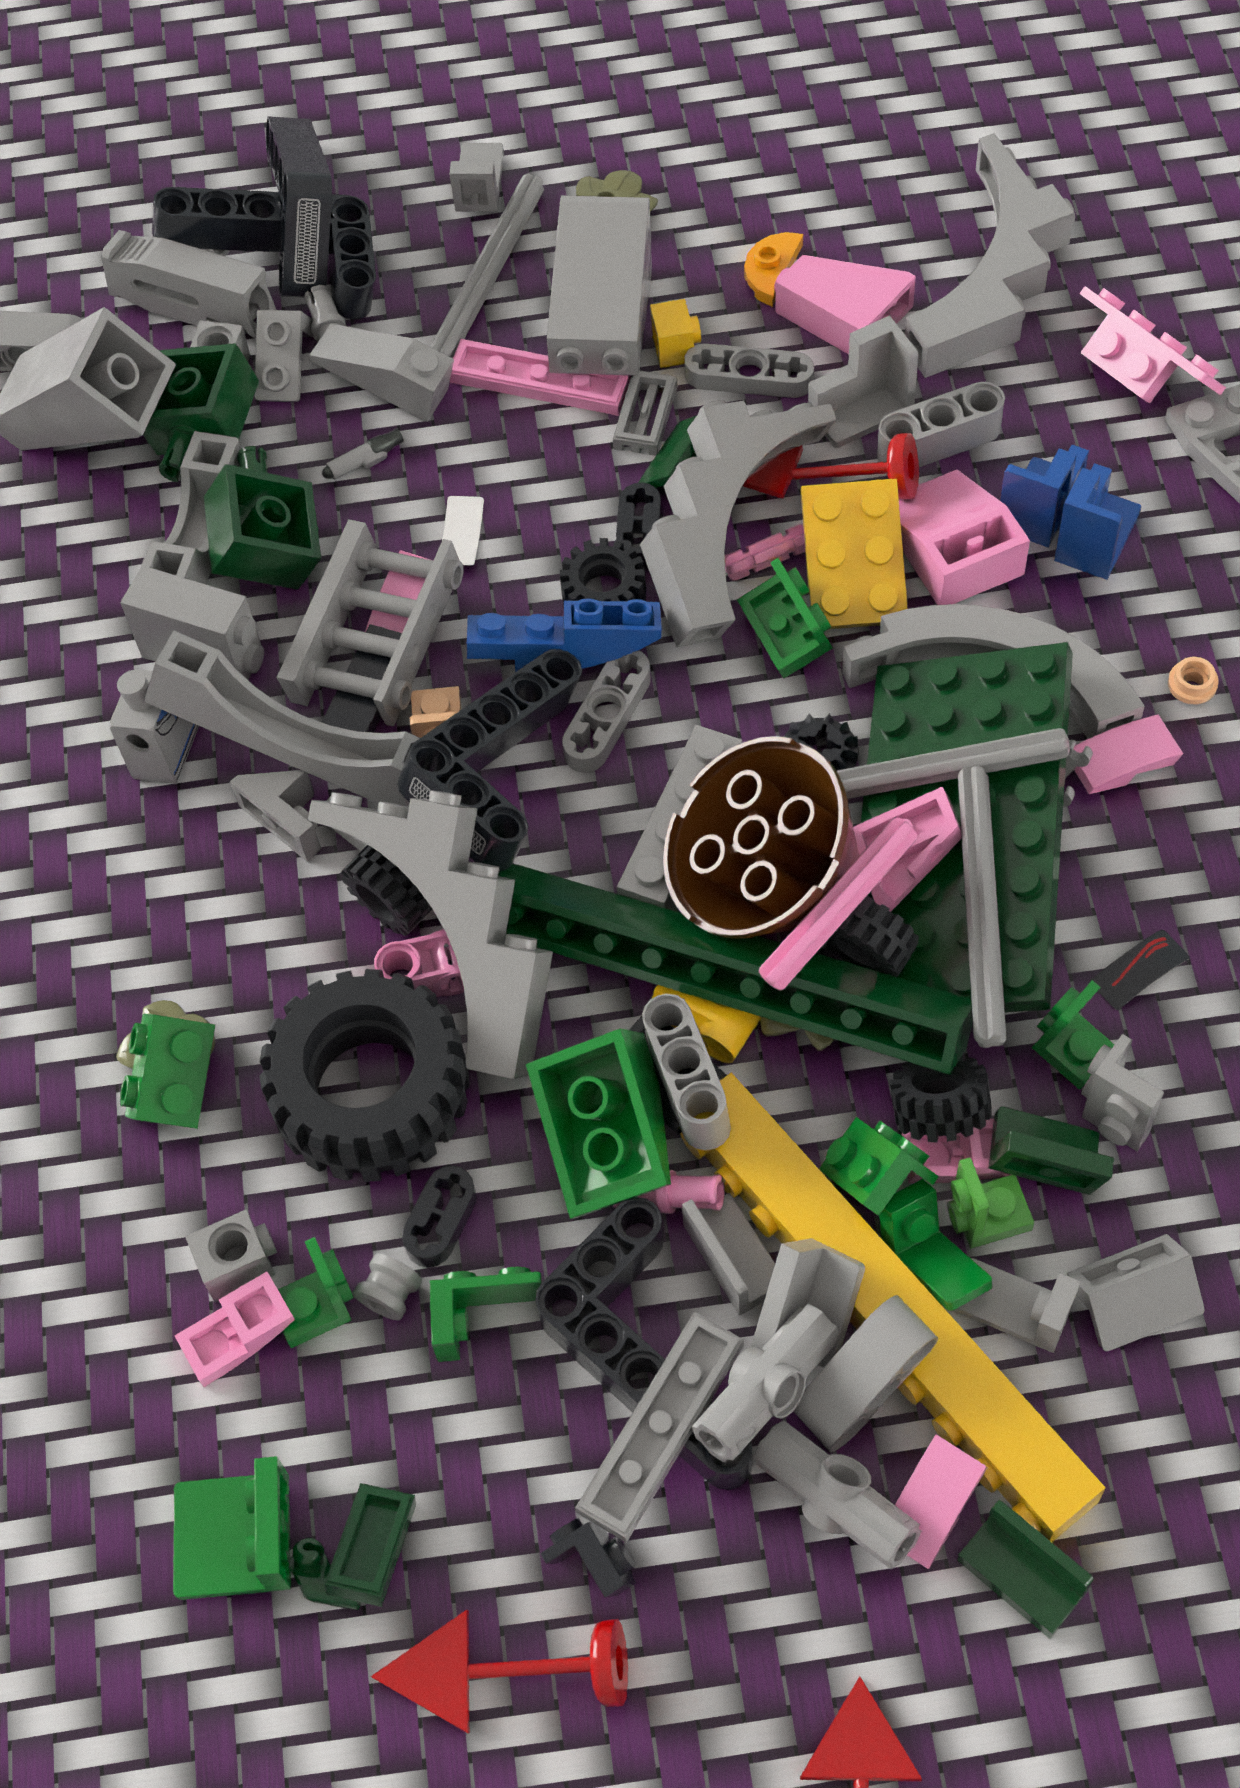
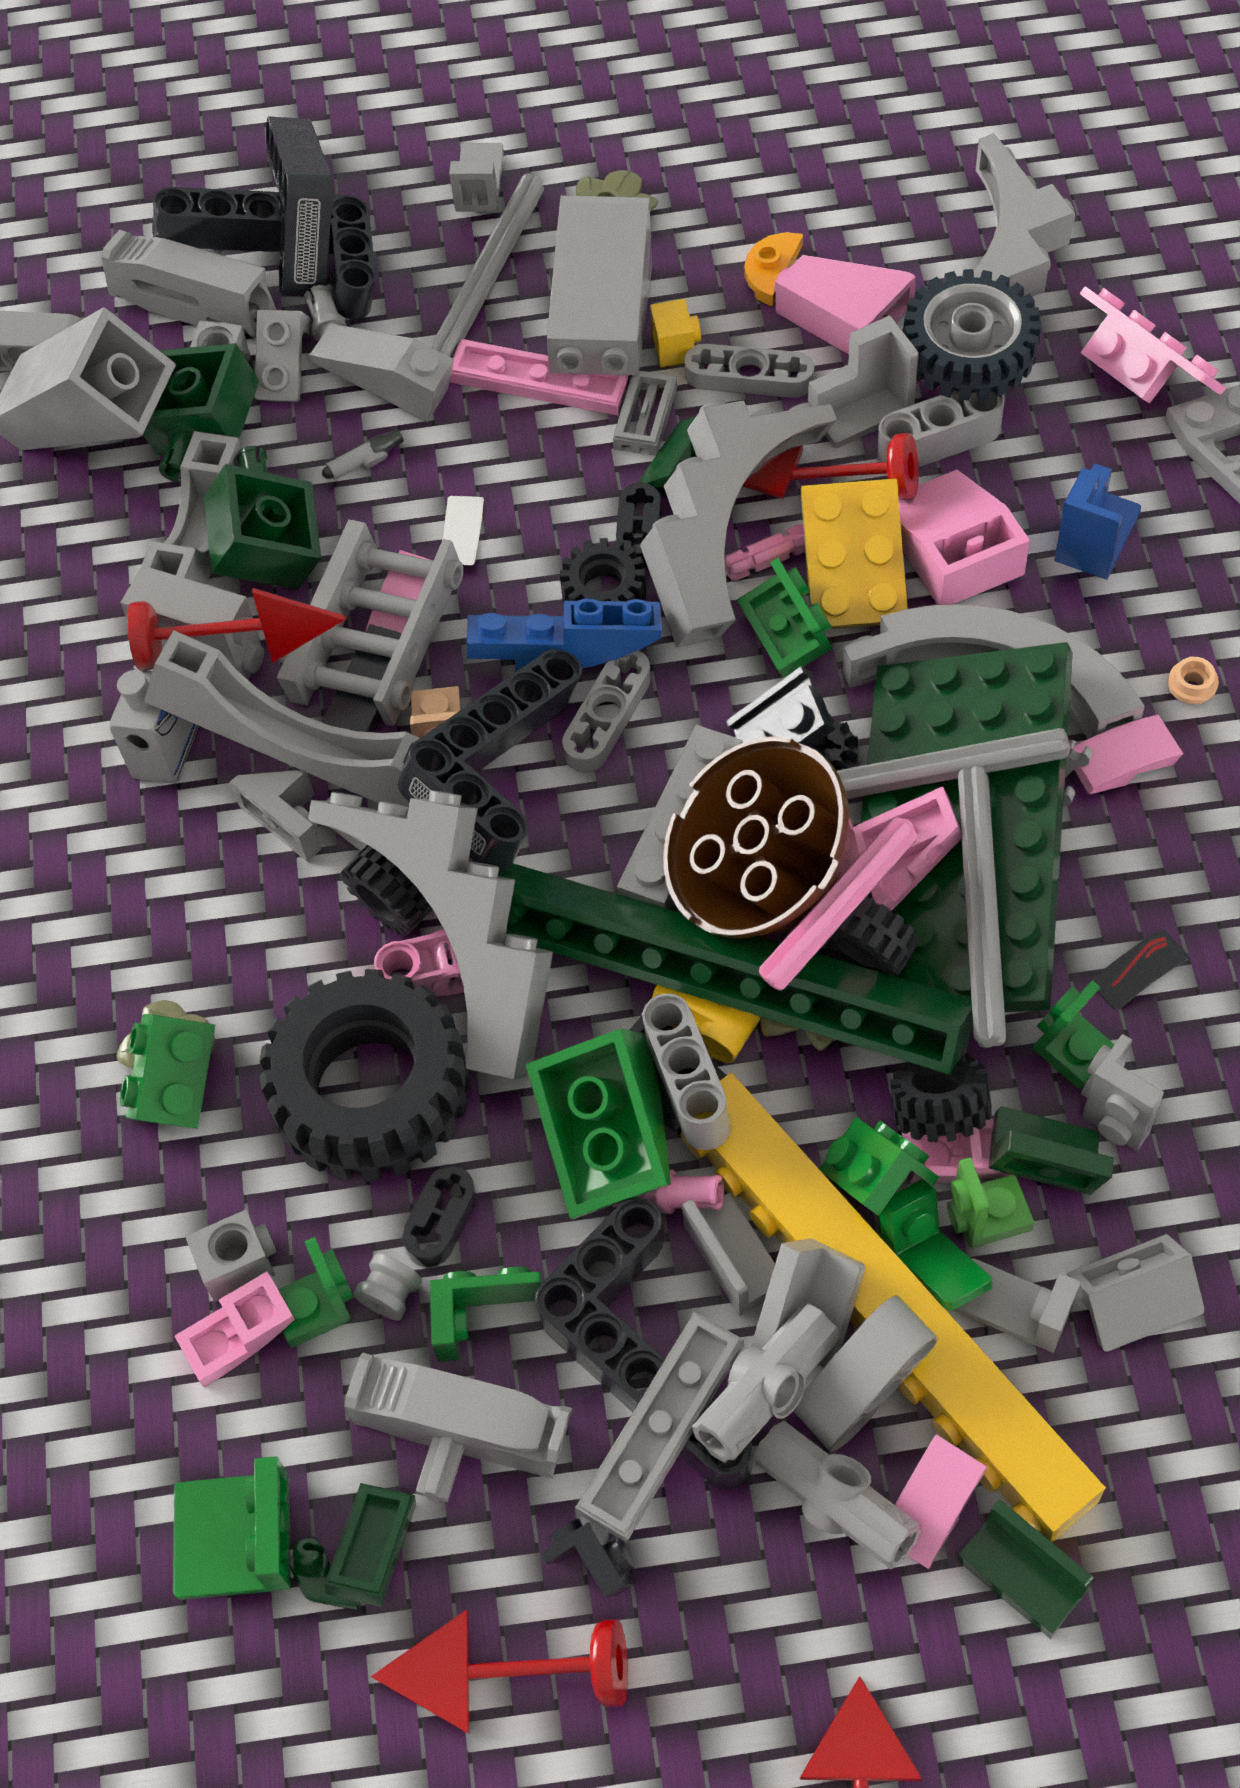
blue panel [1000,445,1089,548] -> none
none -> red piece [127,588,346,671]
none -> light grey piece [345,1353,572,1502]
none -> plate [726,666,835,747]
none -> wheel [903,269,1041,401]

